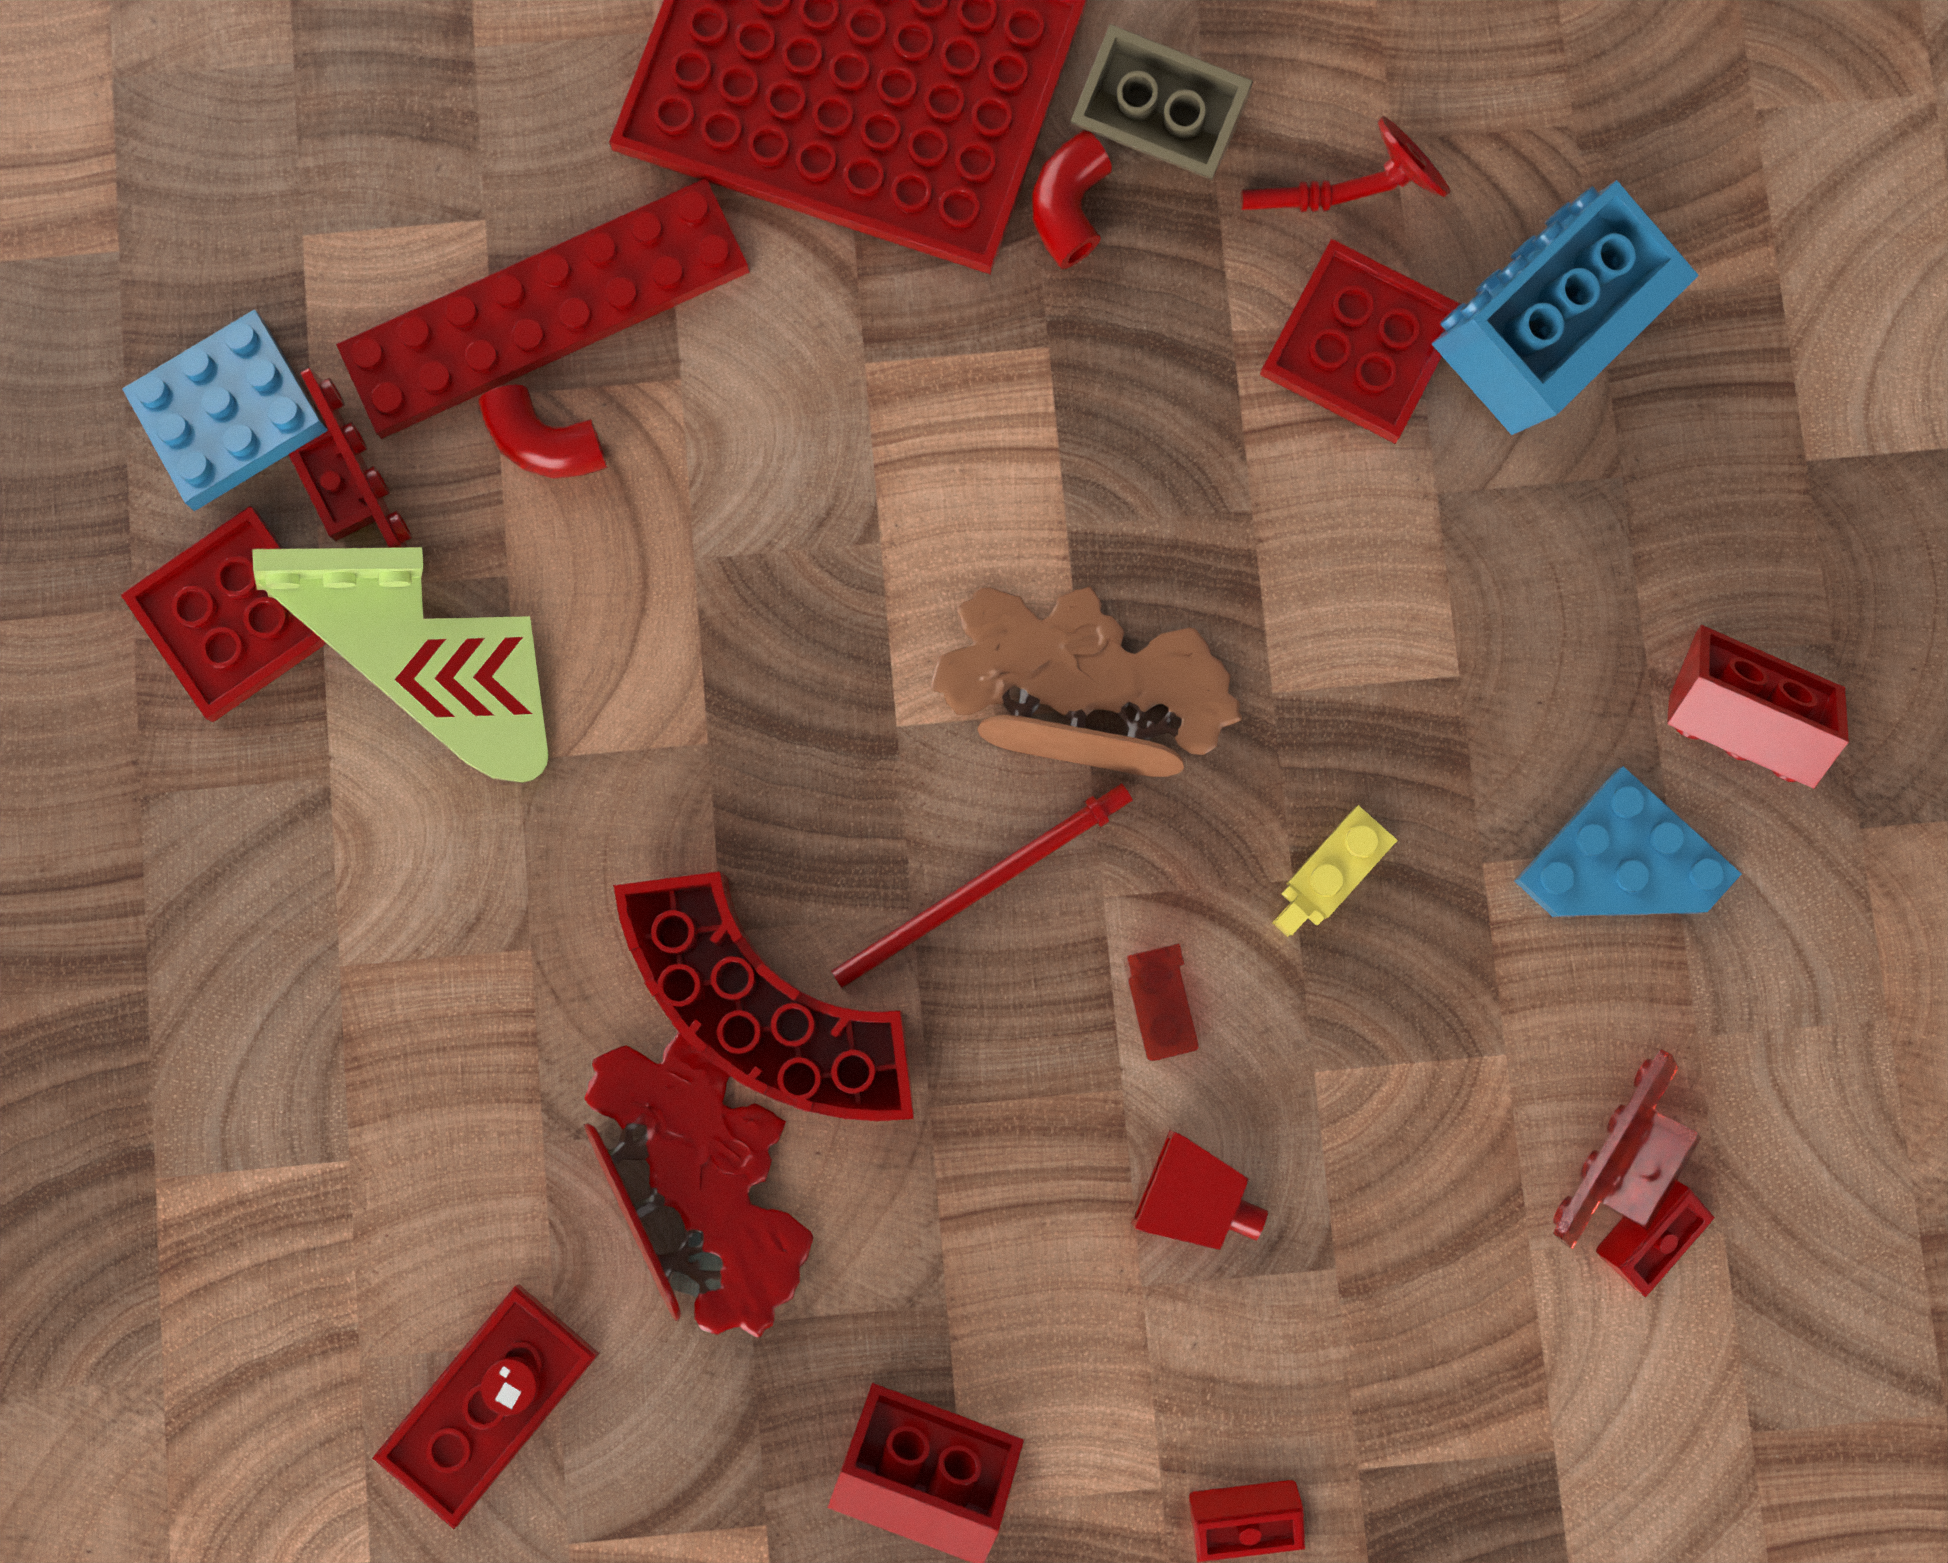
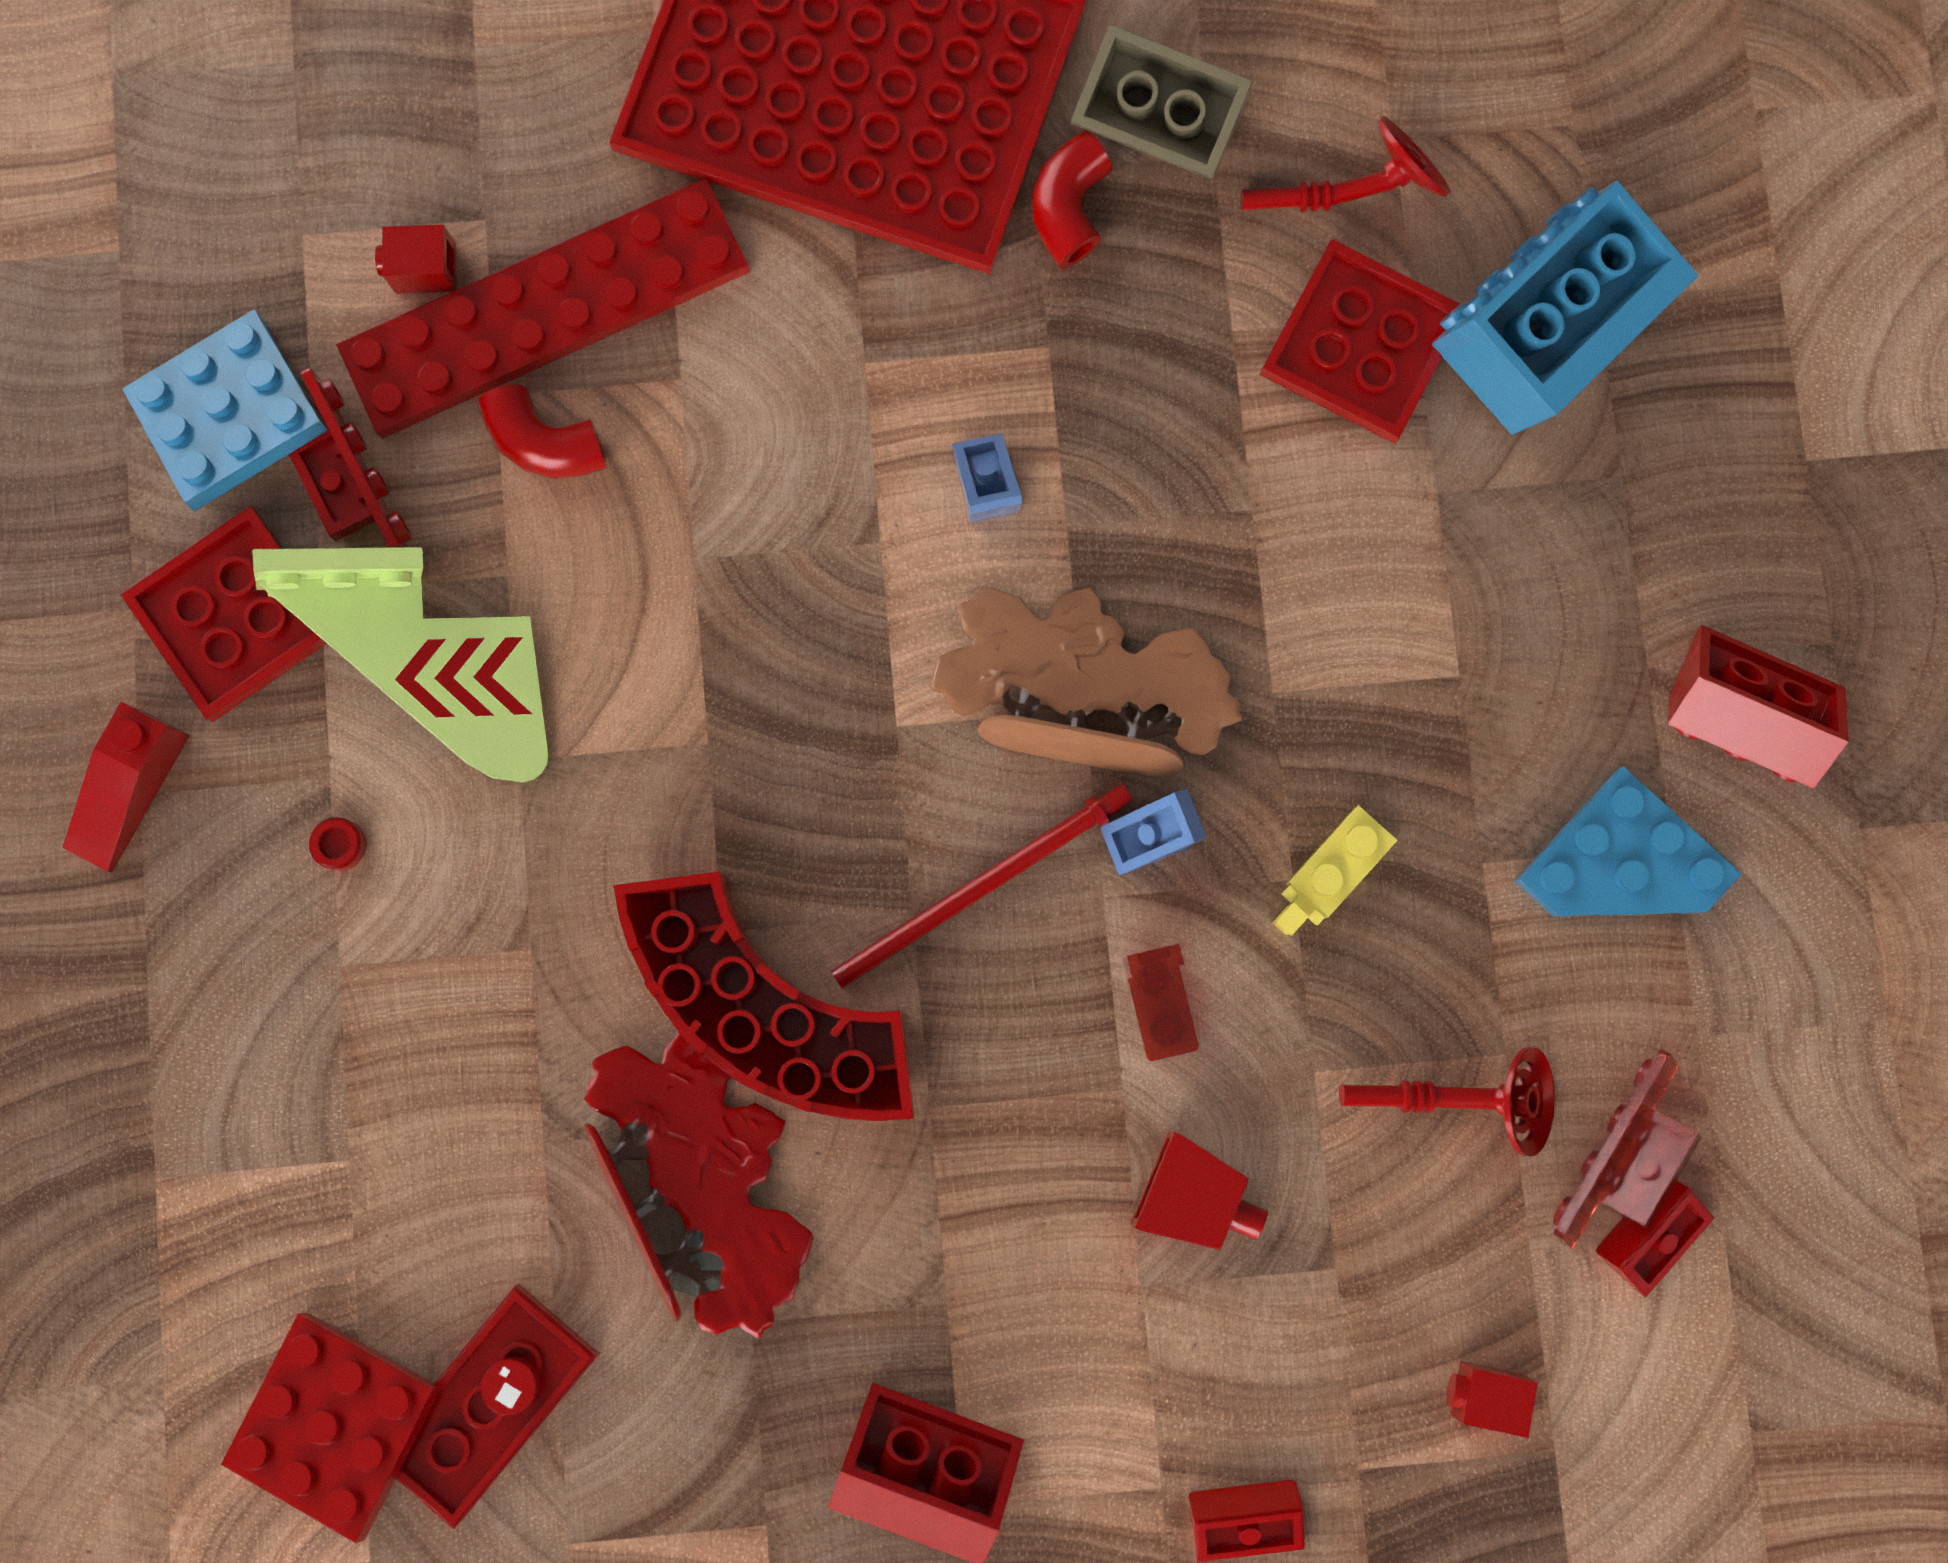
none -> red slope [62,702,190,872]
none -> red plate [221,1313,441,1544]
none -> red tile [309,817,366,871]
none -> red brick [375,224,457,294]
none -> medium blue slope [952,433,1022,523]
none -> medium blue slope [1100,789,1207,876]
none -> red dish [1339,1047,1555,1156]
none -> red brick [1447,1361,1538,1438]

